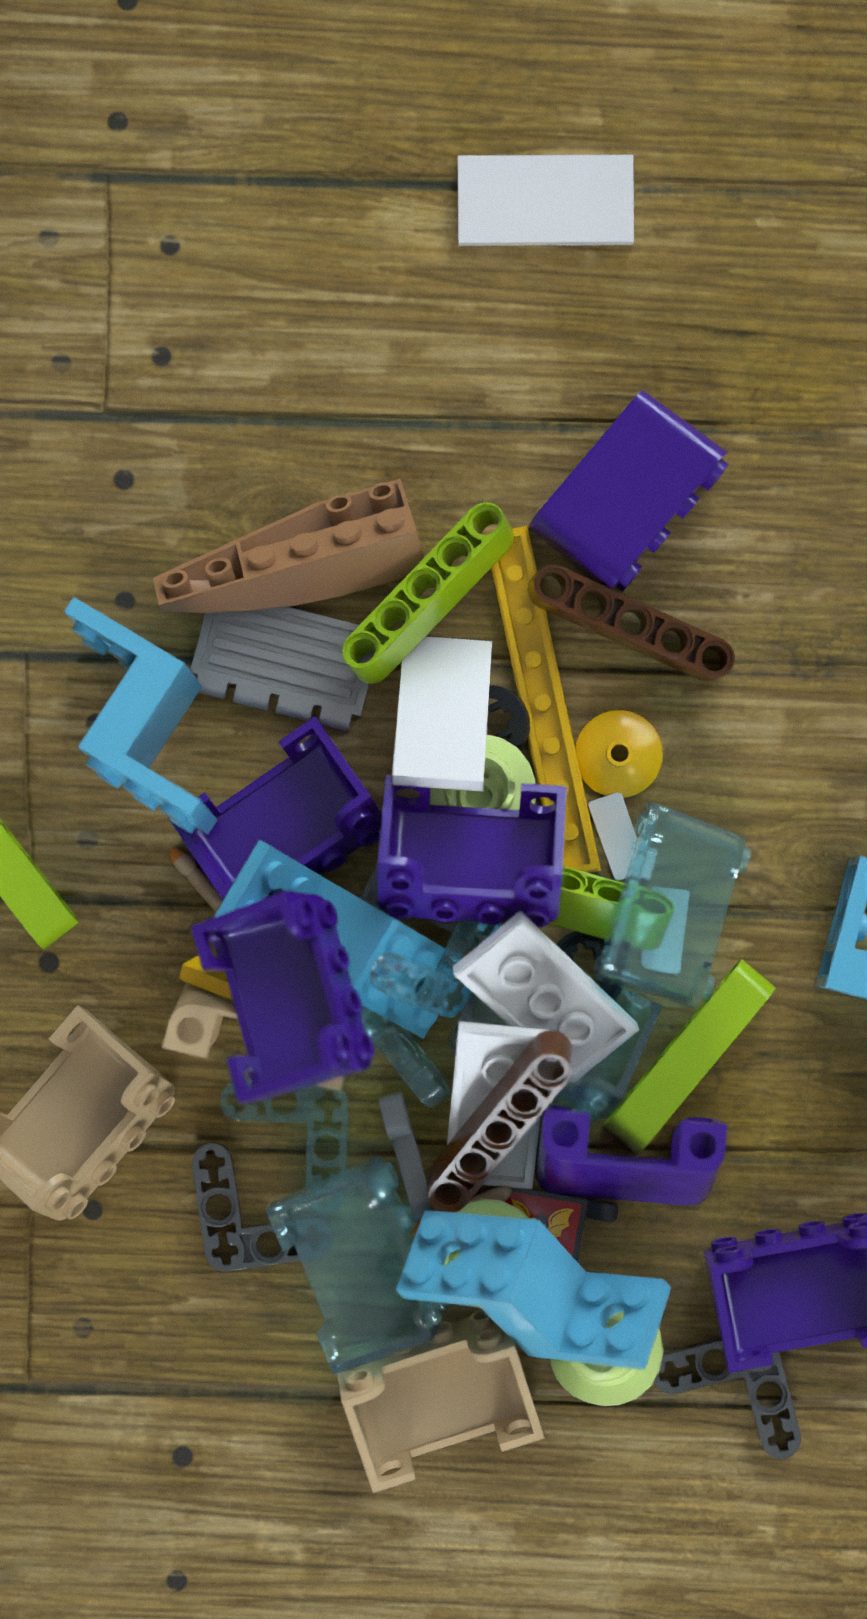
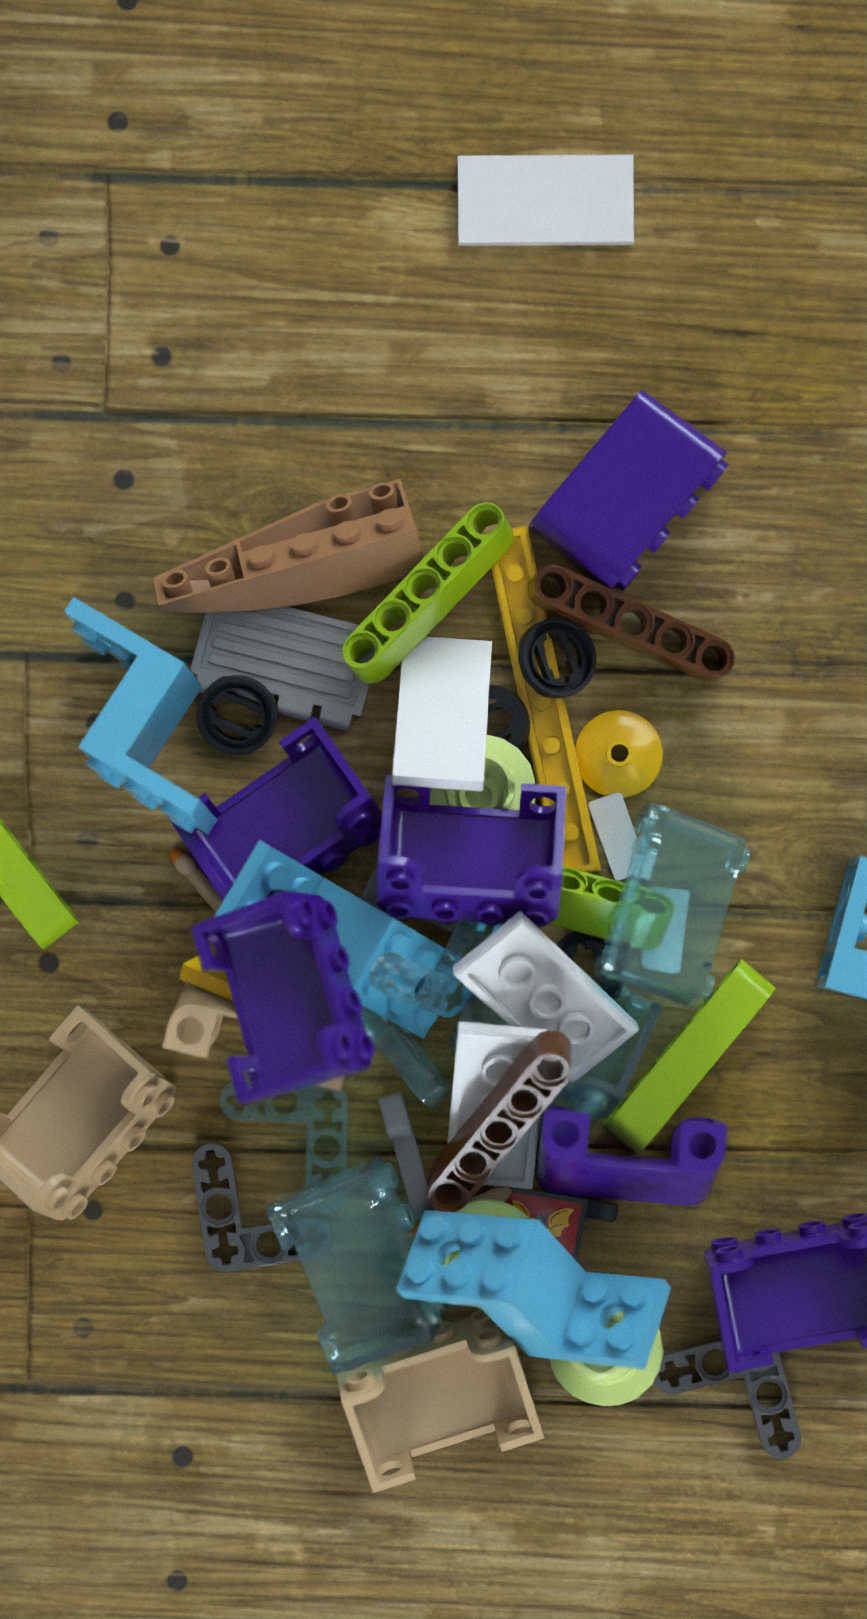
none -> black piece [197,675,278,755]
none -> black piece [518,617,596,699]

